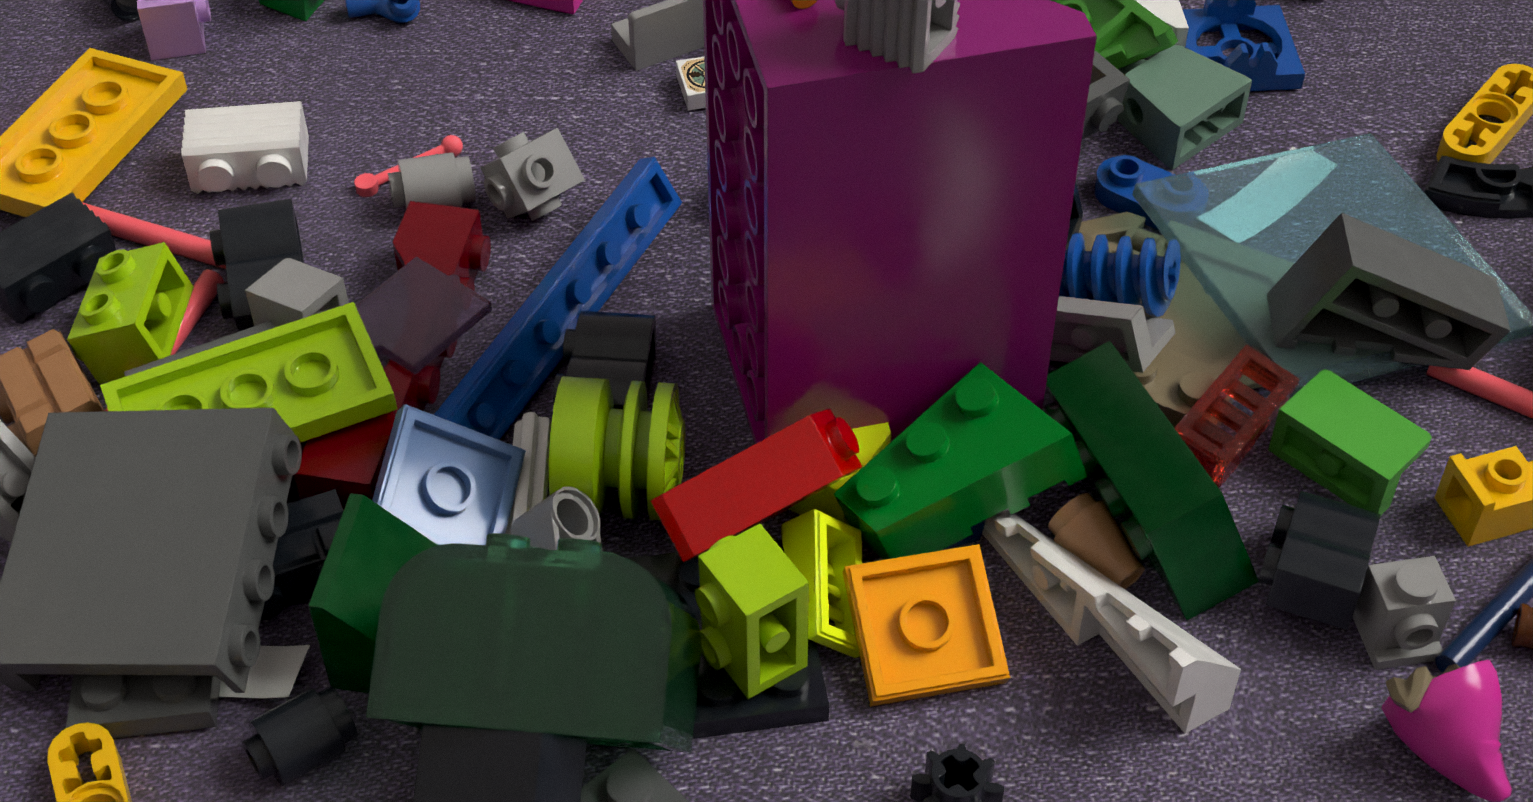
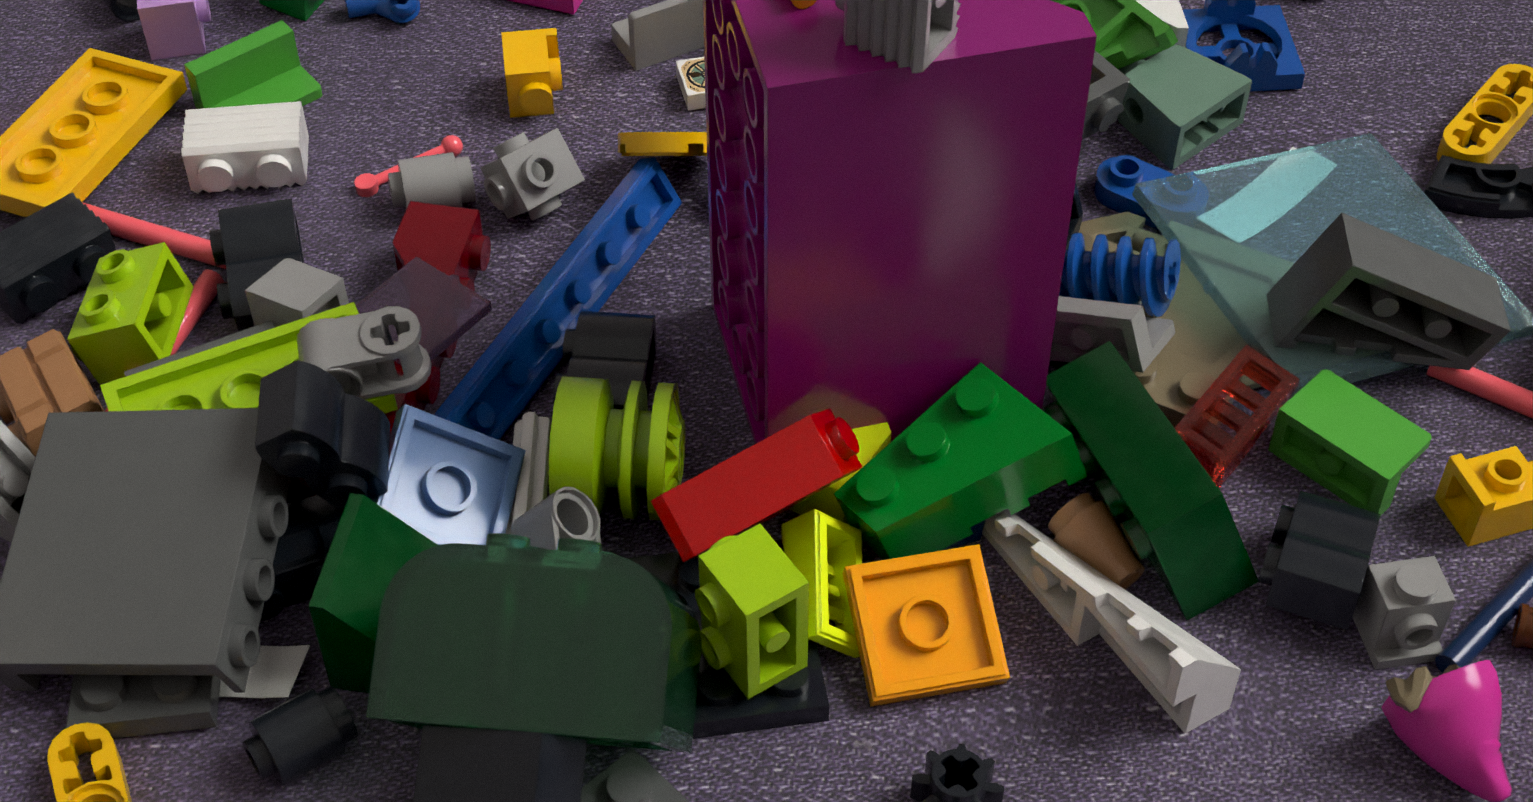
none -> bright green panel [184,20,323,109]
none -> black brick [255,360,390,508]
none -> light grey piece [297,306,432,399]
none -> yellow brick [501,28,563,118]
none -> yellow tile [618,132,707,156]

